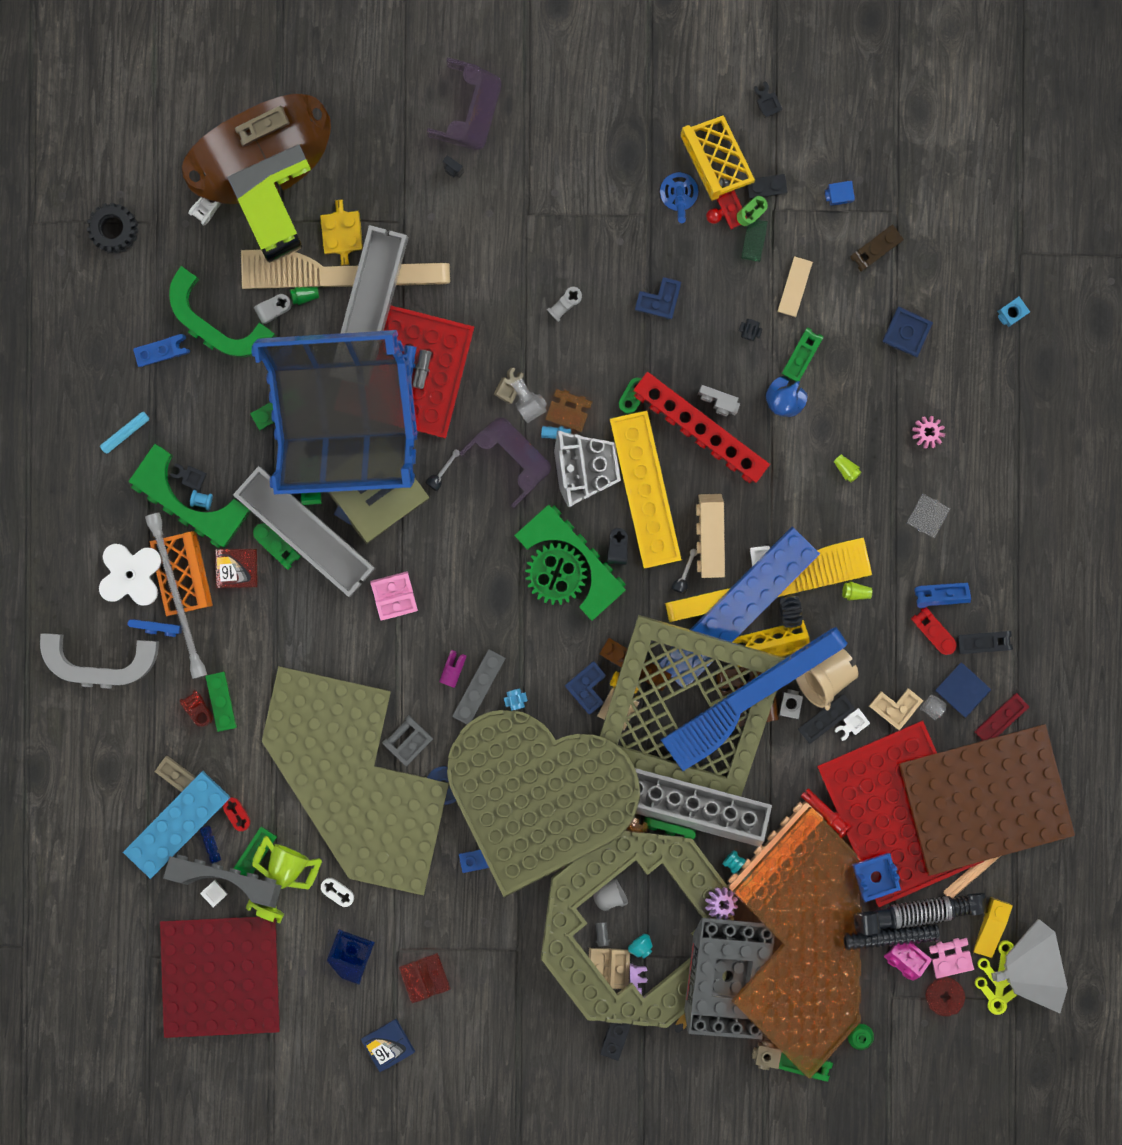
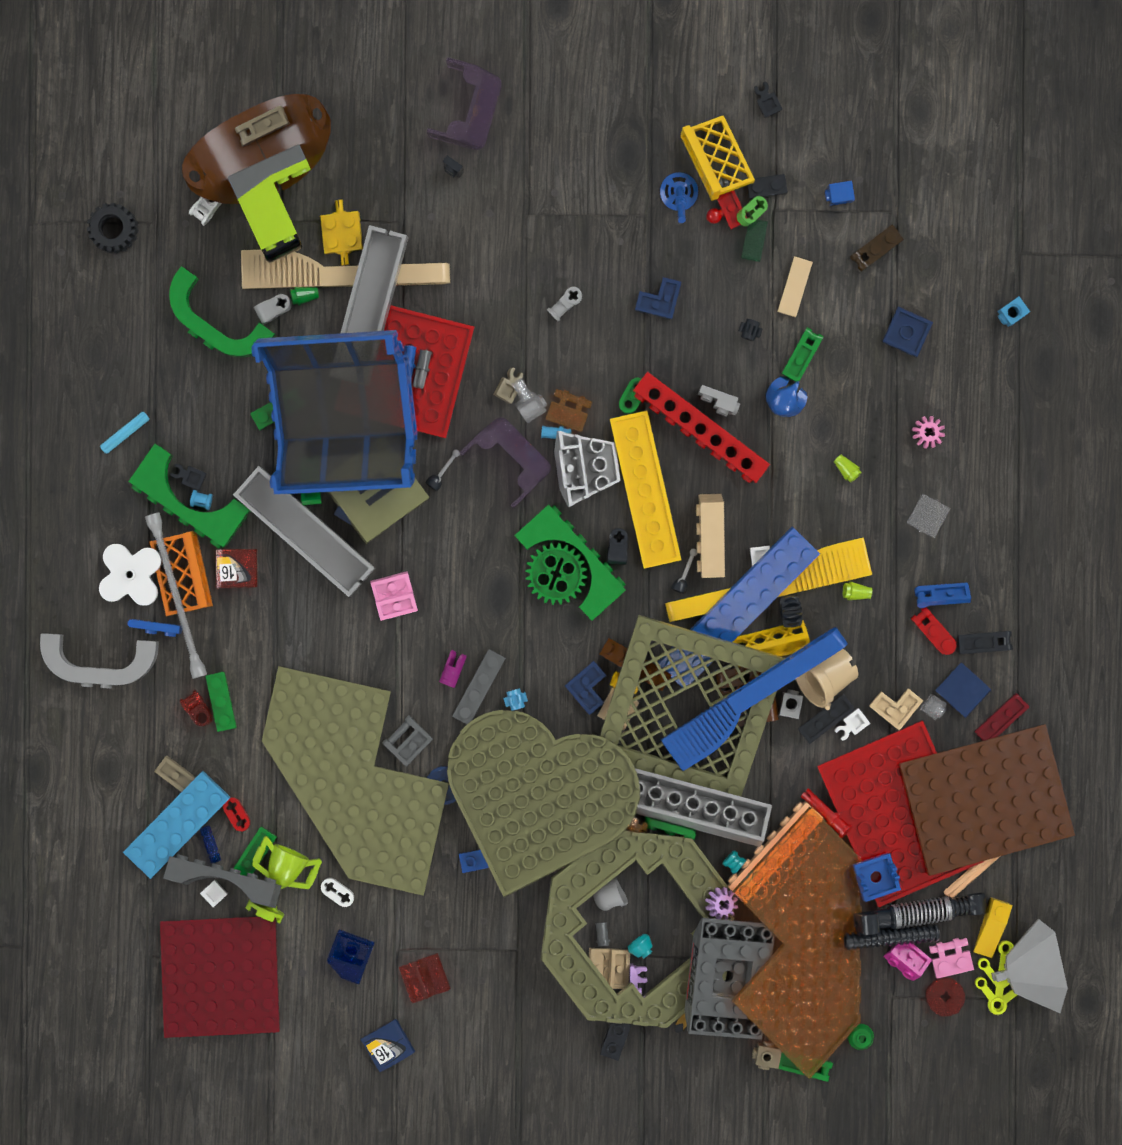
blue plate [133,334,190,367] -> none
green plate [253,523,301,570] -> none

